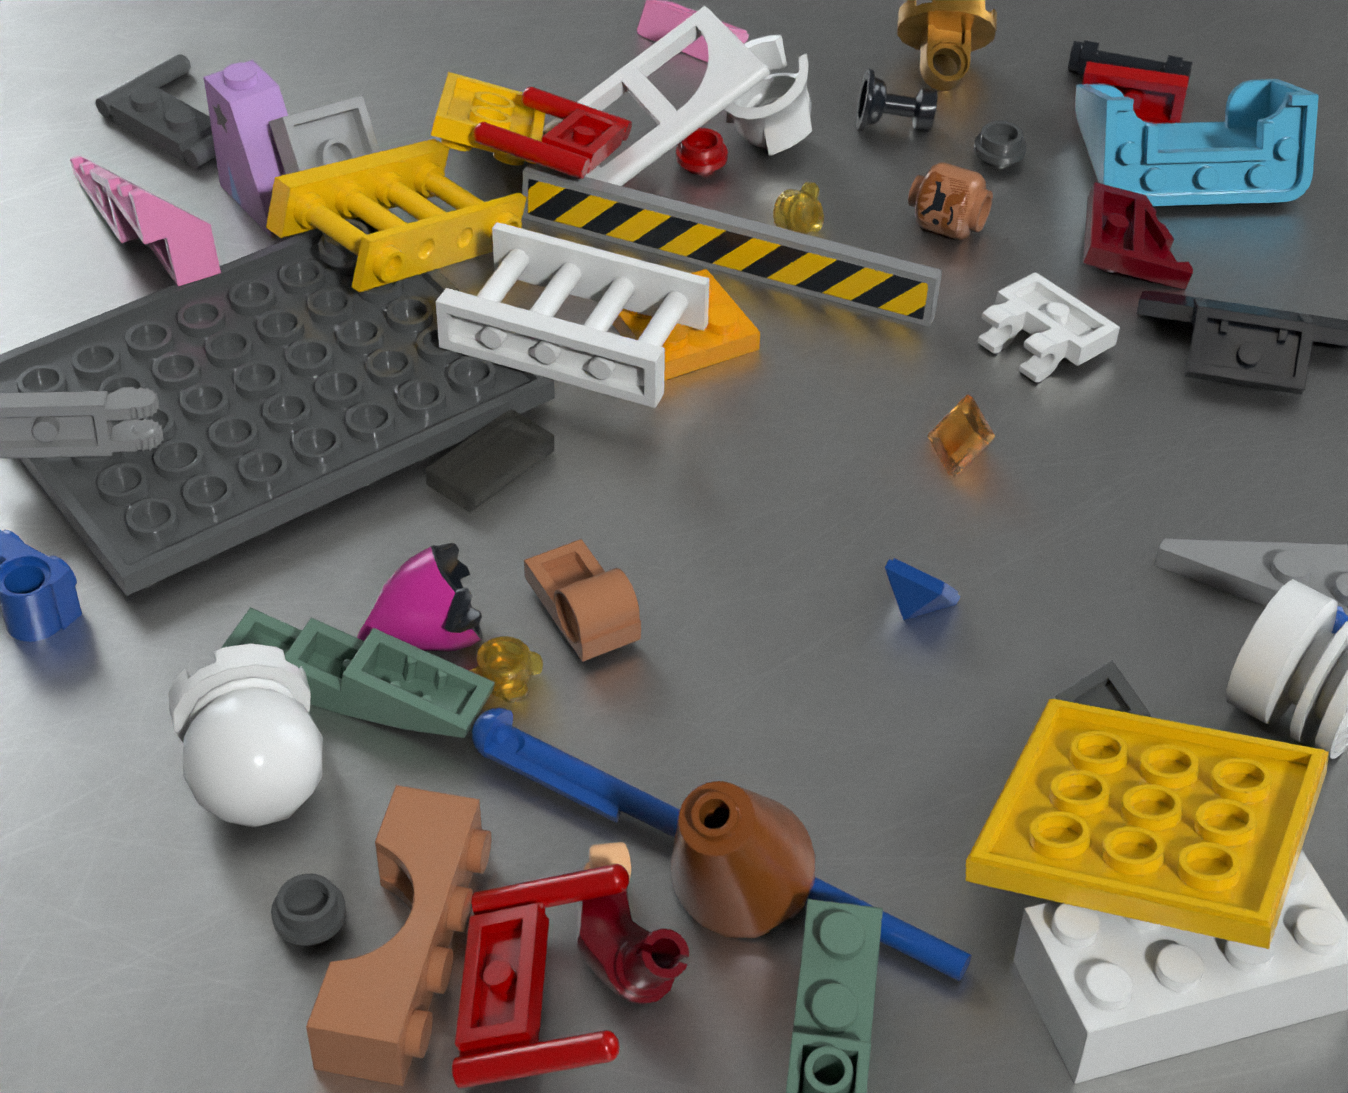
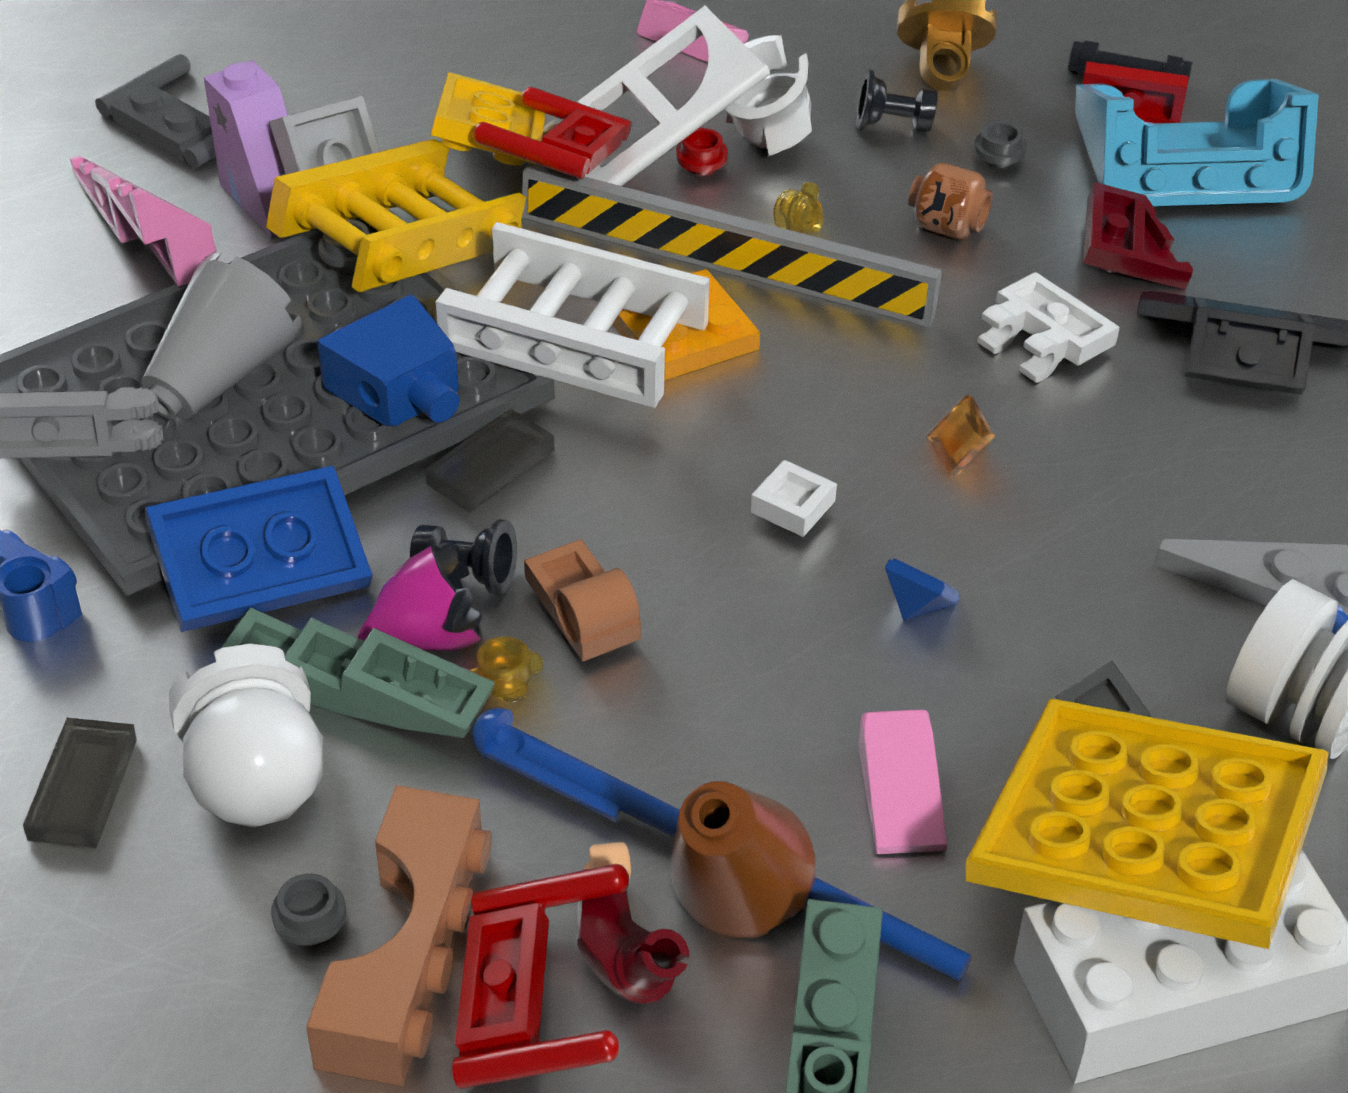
none -> clear smoke tile [23,717,137,848]
none -> light grey cone [141,252,302,419]
none -> blue plate [145,465,373,632]
none -> blue torso [317,294,460,426]
none -> black piece [410,519,517,596]
none -> white plate [750,460,837,537]
none -> bright pink slope [858,710,947,854]

